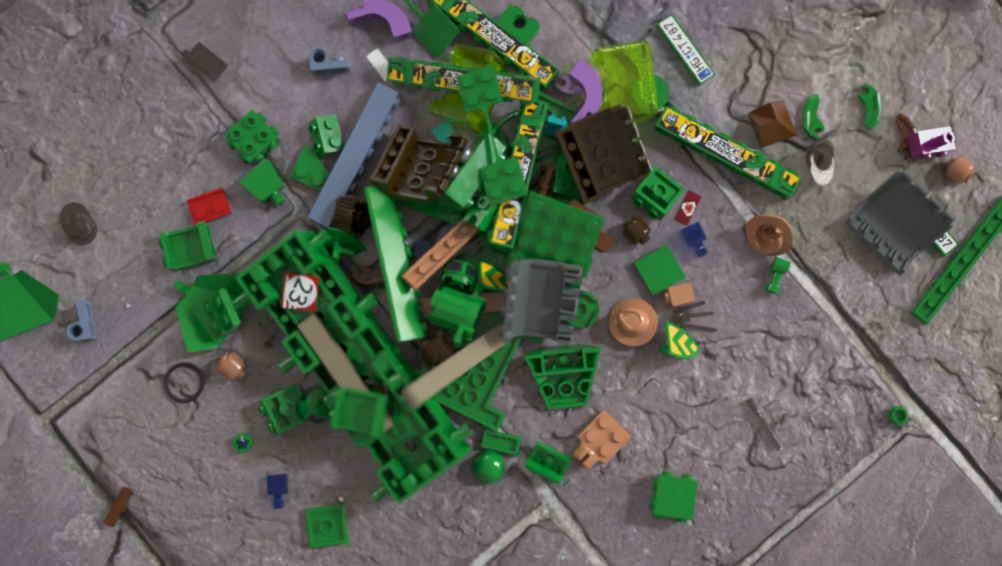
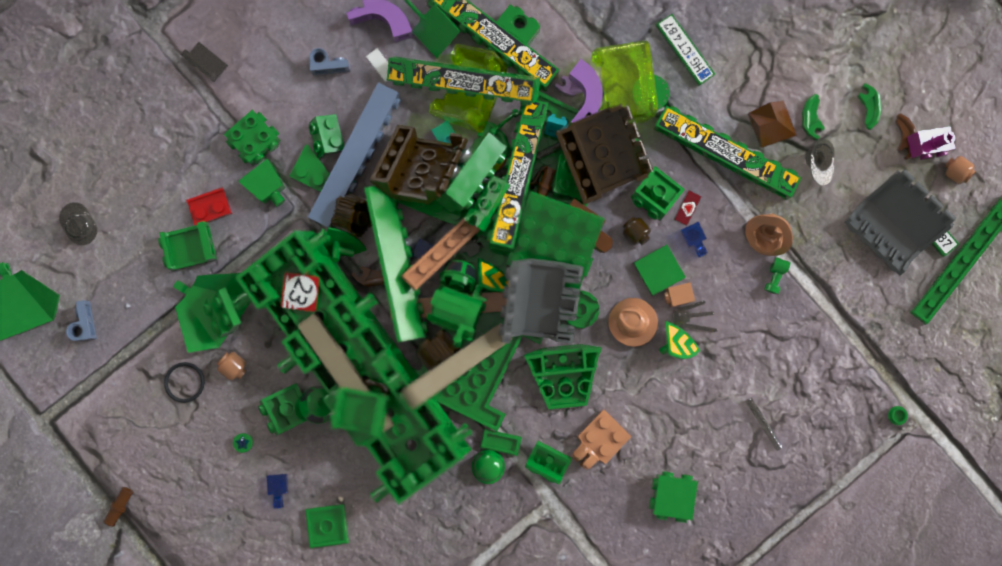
green hinge [457,65,528,206] -> none

